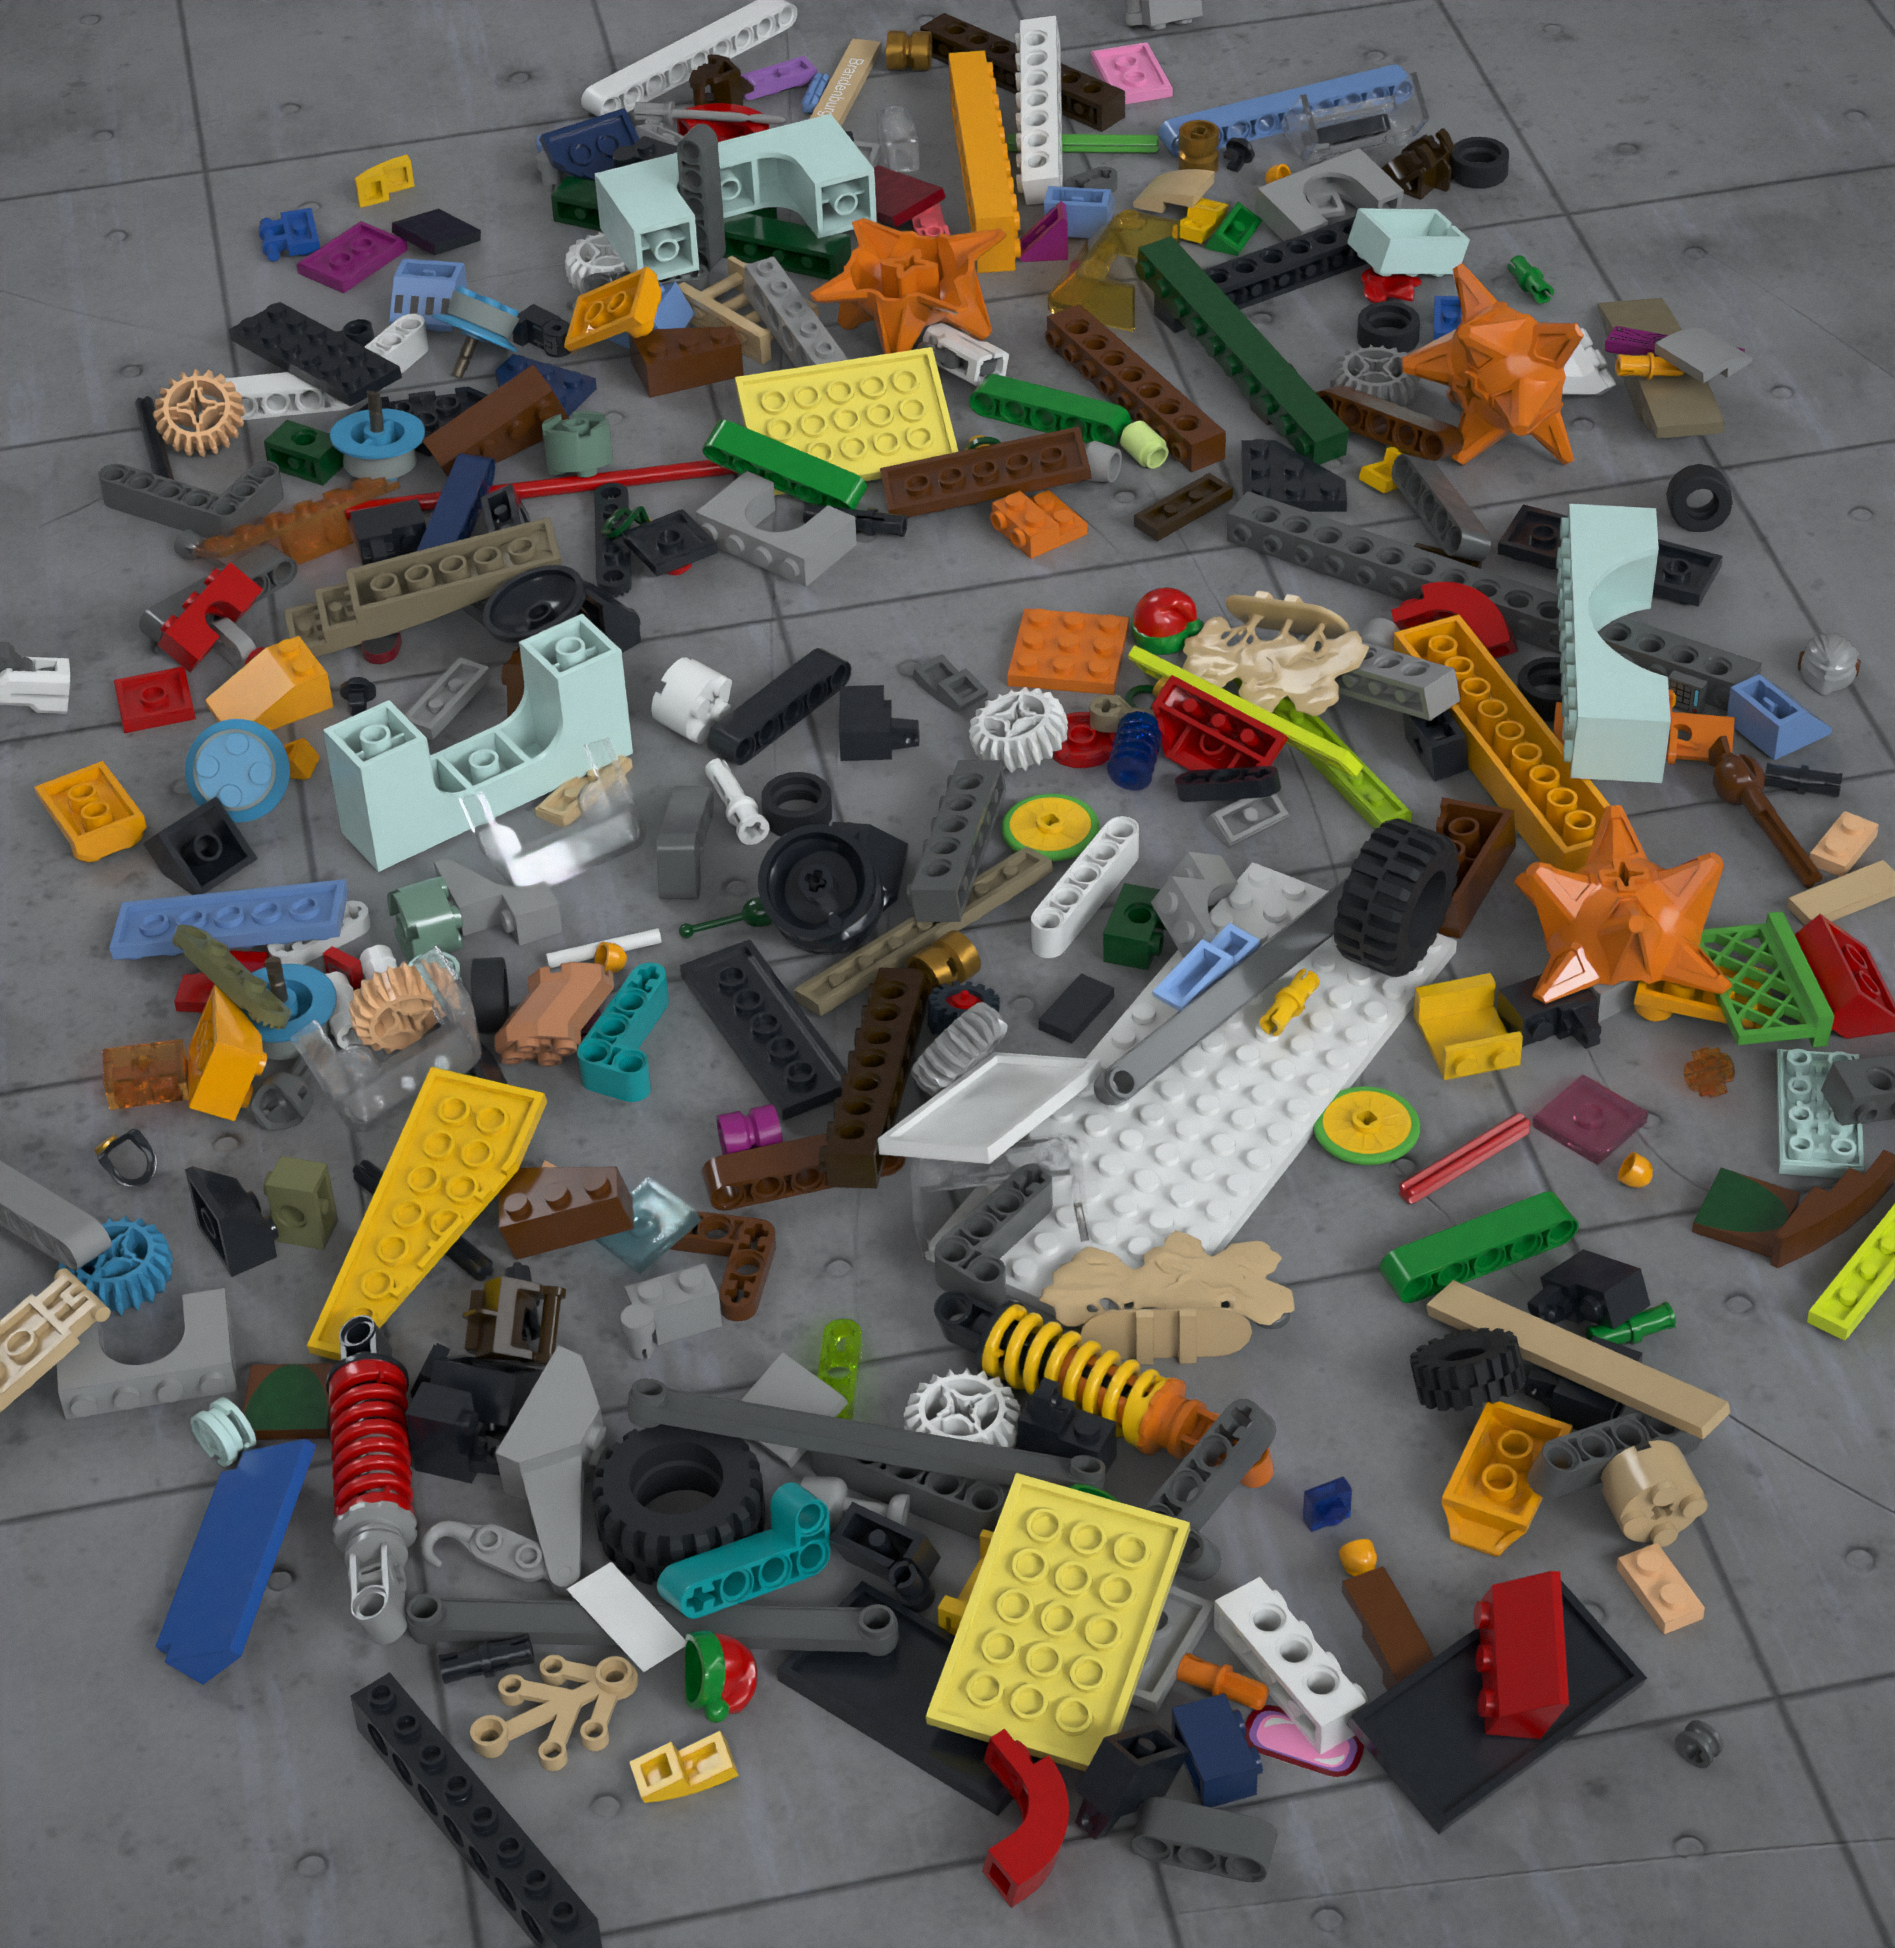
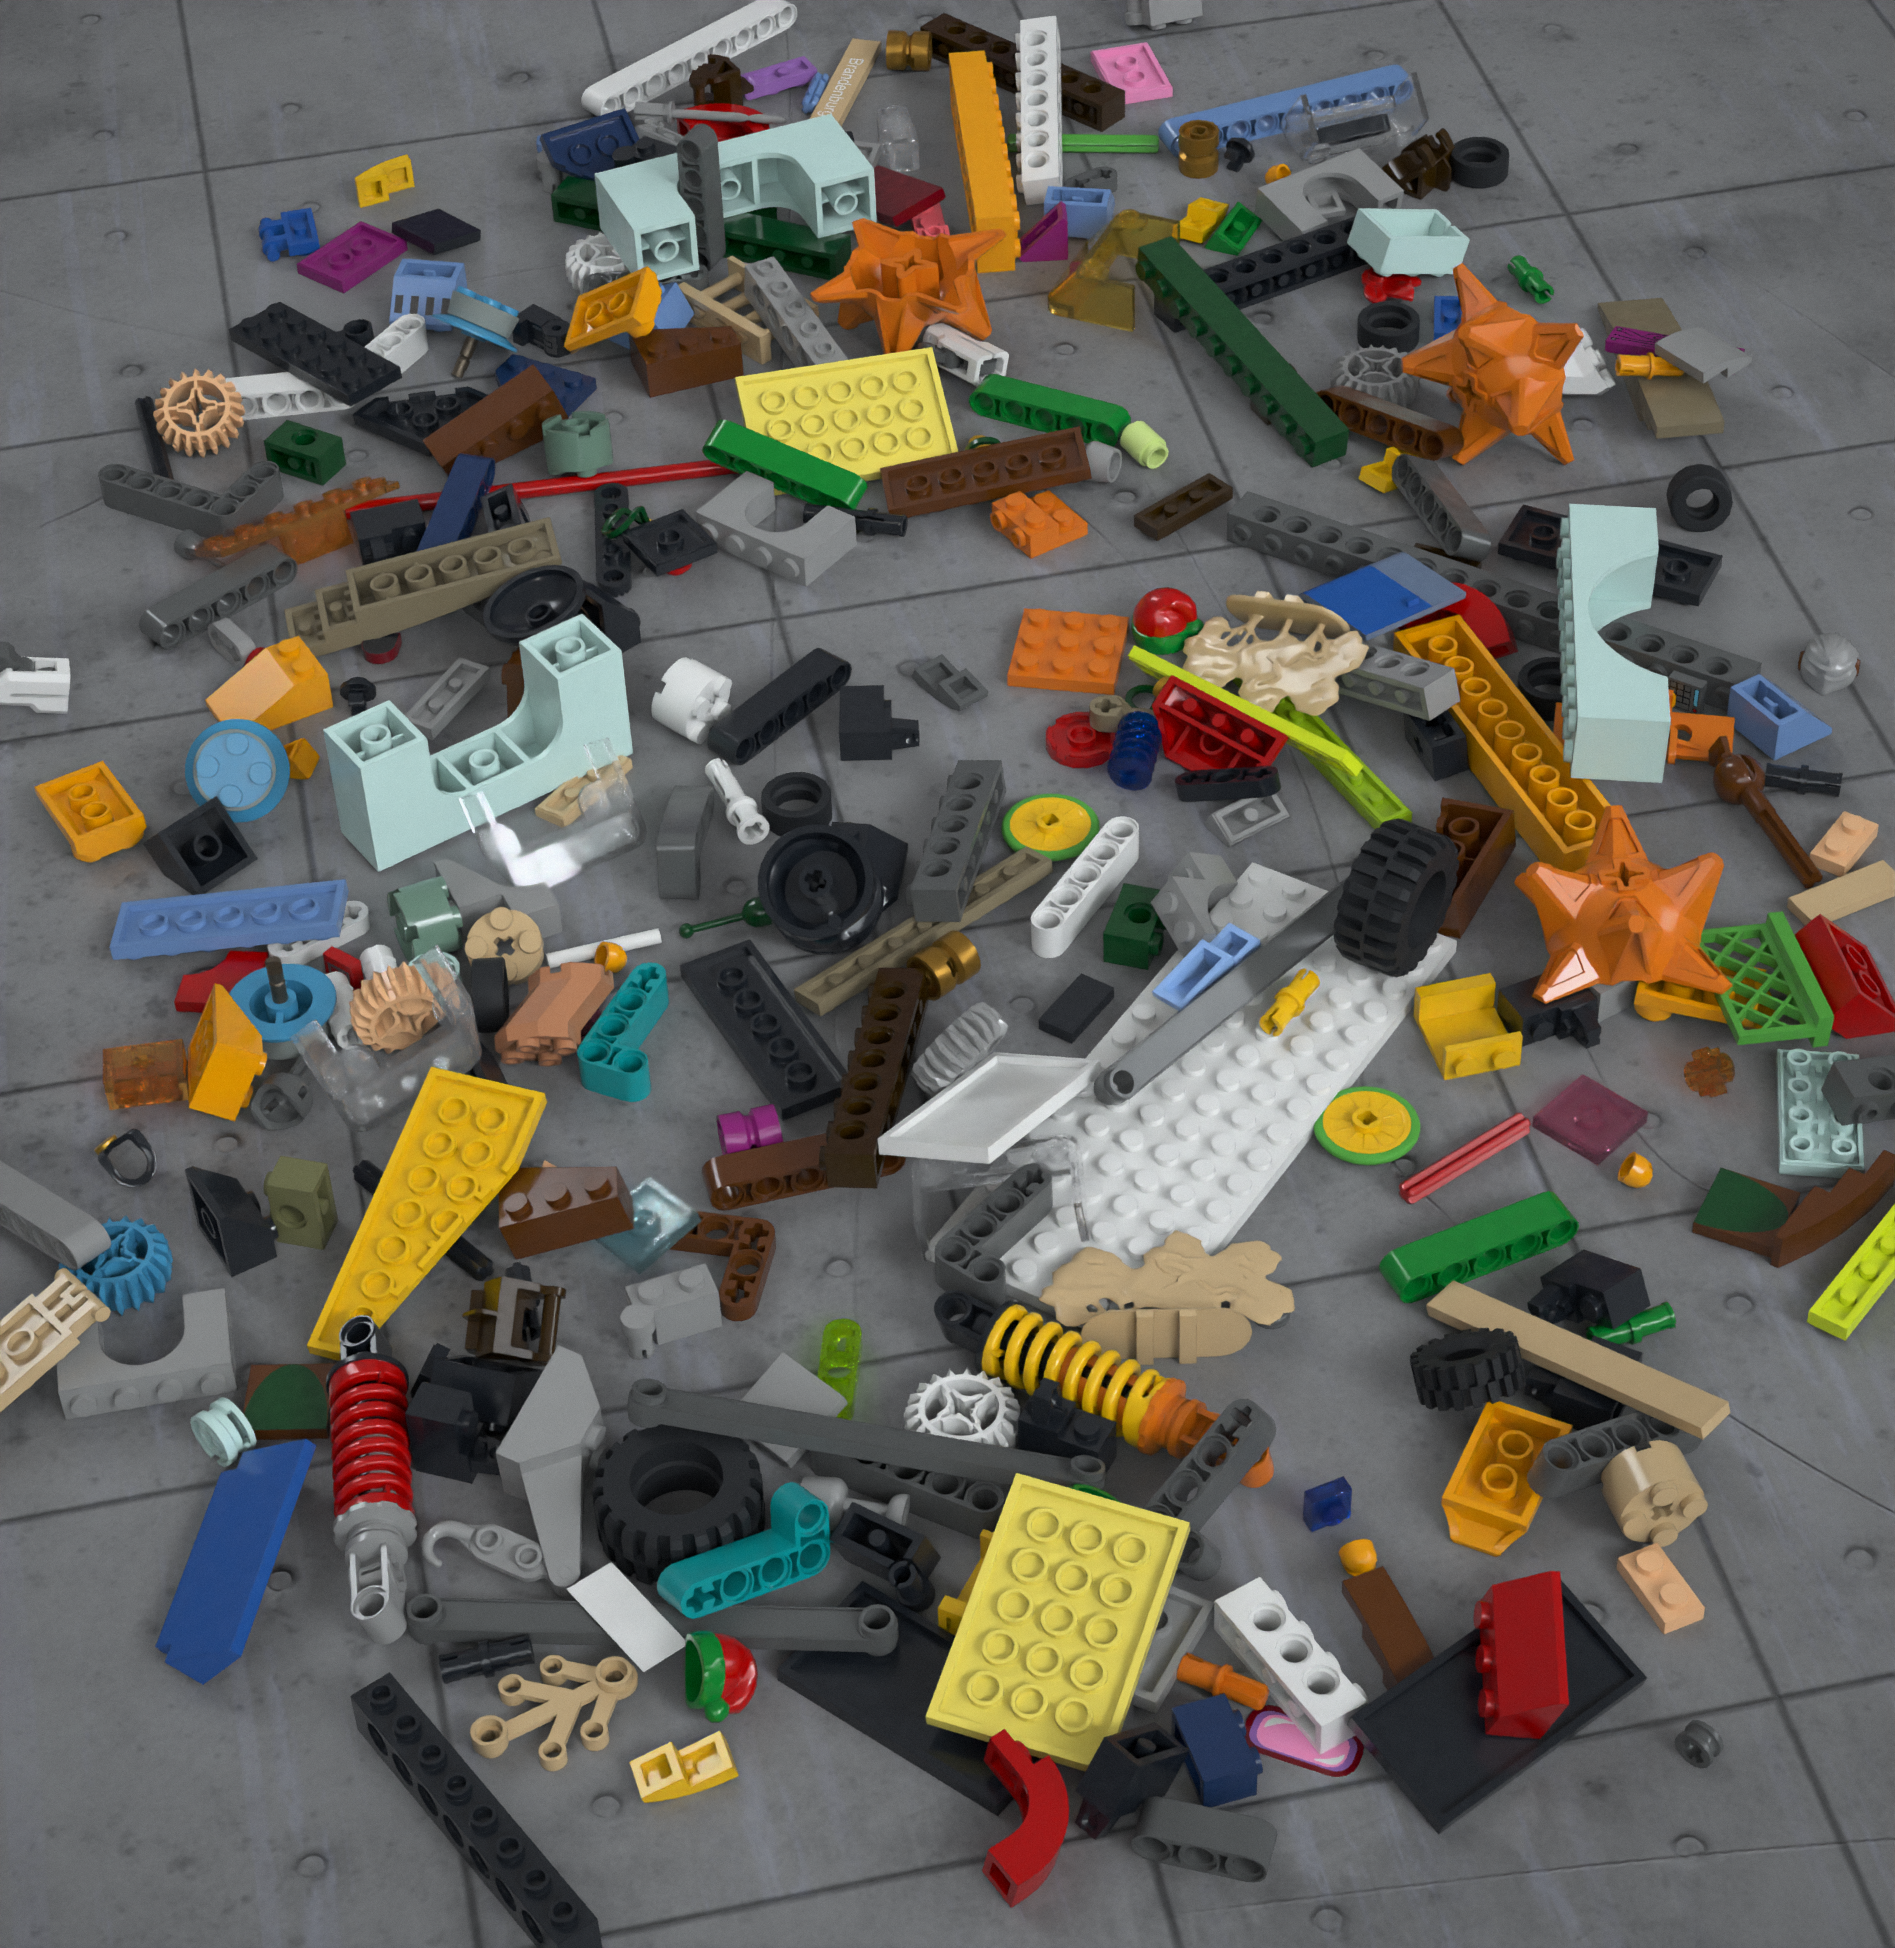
red tile [114,666,196,733] -> none
red arch [157,562,263,673] -> none
olive piece [172,924,291,1029] -> none
dark azure piece [330,390,425,484] -> none
black wheel [927,981,1000,1037] -> none
white gear [969,687,1068,773] -> none
reddish brown brick [1045,304,1226,473] -> none
tan slope [1133,169,1215,213] -> none
black plate [1241,439,1347,512] -> none
none -> tan plate [465,907,544,986]
none -> blue door [1298,552,1466,641]

